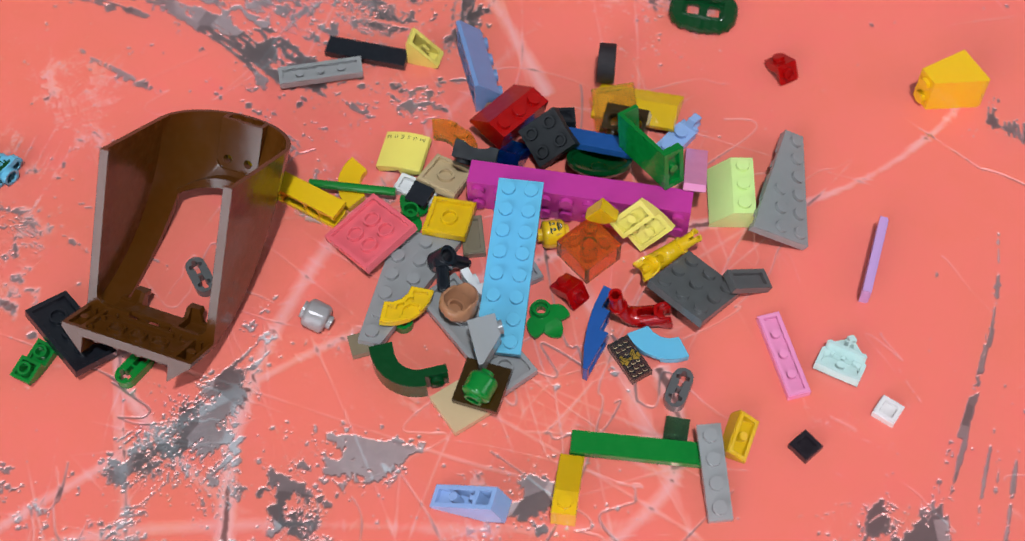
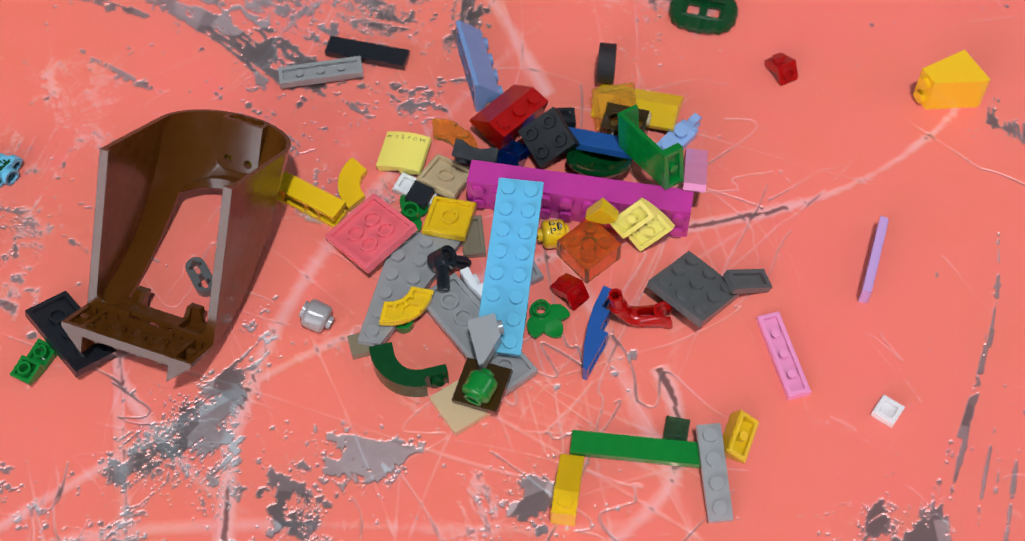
green beam [115,354,155,389] -> none
green bar [309,179,397,196] -> none
light yellow slope [405,28,444,69] -> none
light blue slope [429,484,512,523] -> none
nougat hair [439,282,479,323] -> none
clear smoke tile [607,335,653,385] -> none
medium azure tile [627,326,689,363] -> none
yellow piece [632,228,702,282] -> none
dark grey beam [664,368,694,412] -> none
yellowish green slope [707,157,756,228] -> none
light grey wing [748,130,808,251] -> none
black tile [788,429,823,464] -> none
light aqua slope [813,335,867,387] -> none

